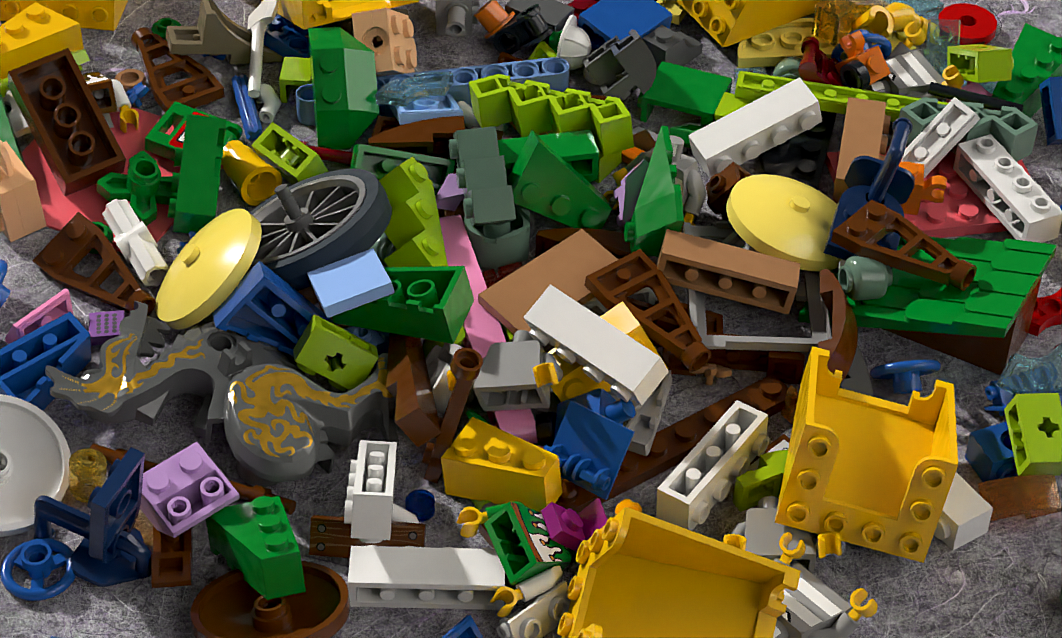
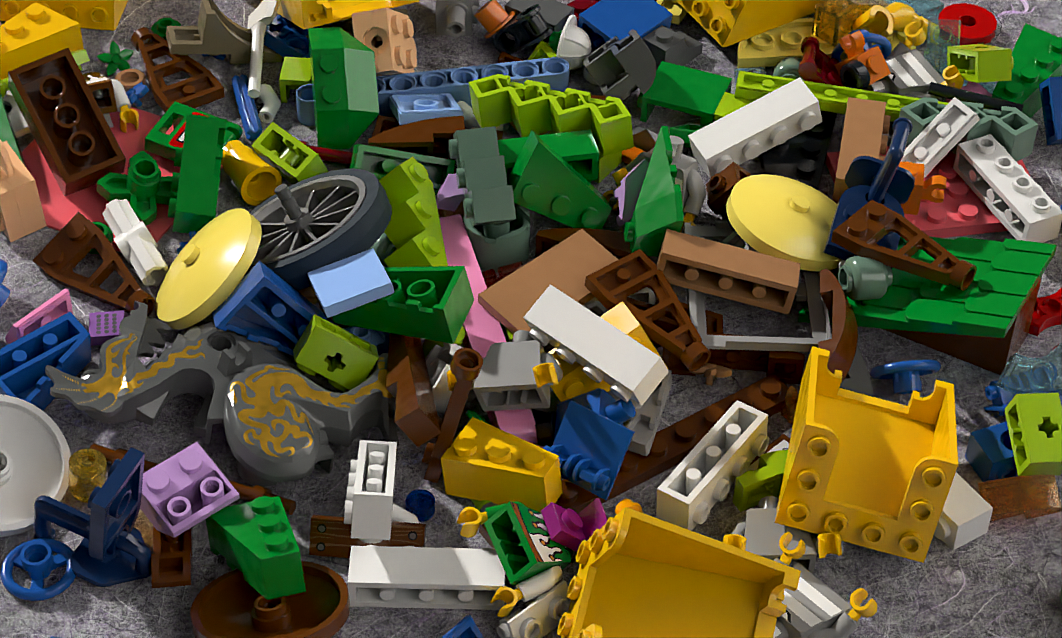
clear light blue tile [375,72,453,106] -> none
none -> green plant [97,41,134,77]

